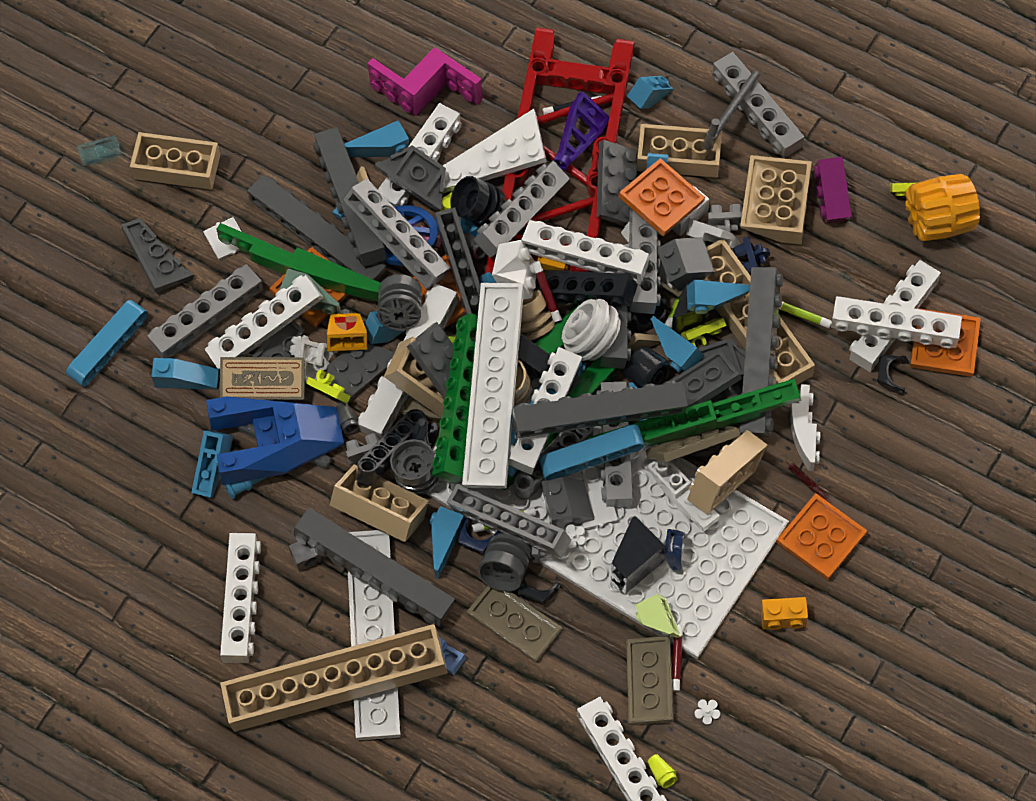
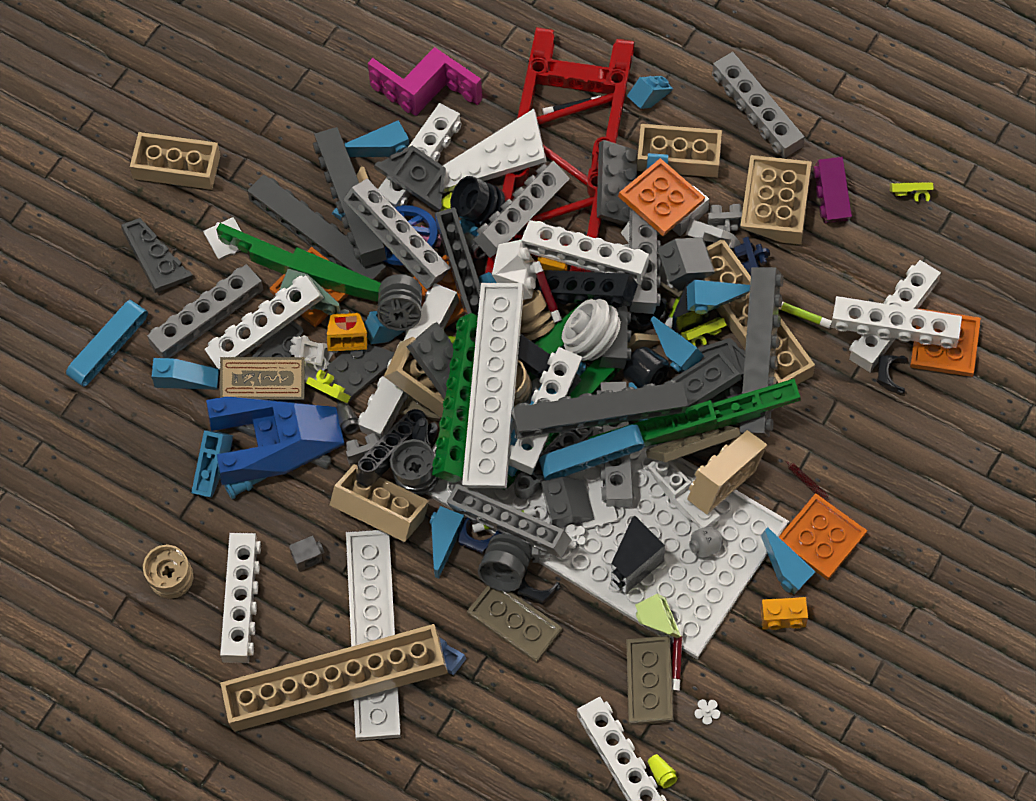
clear light blue plate [77,135,122,166] -> none
dark grey brick [294,508,455,626] -> none
dark purple plate [553,92,609,171] -> none
dark blue helmet [664,529,686,572] -> none
dark grey bar [703,71,760,150] -> none
white slope [790,384,820,471] -> none
light orange wheel [905,174,980,241] -> none
none -> tan wheel [143,545,194,599]
none -> light grey head [689,526,723,558]
none -> dark azure slope [761,527,815,595]

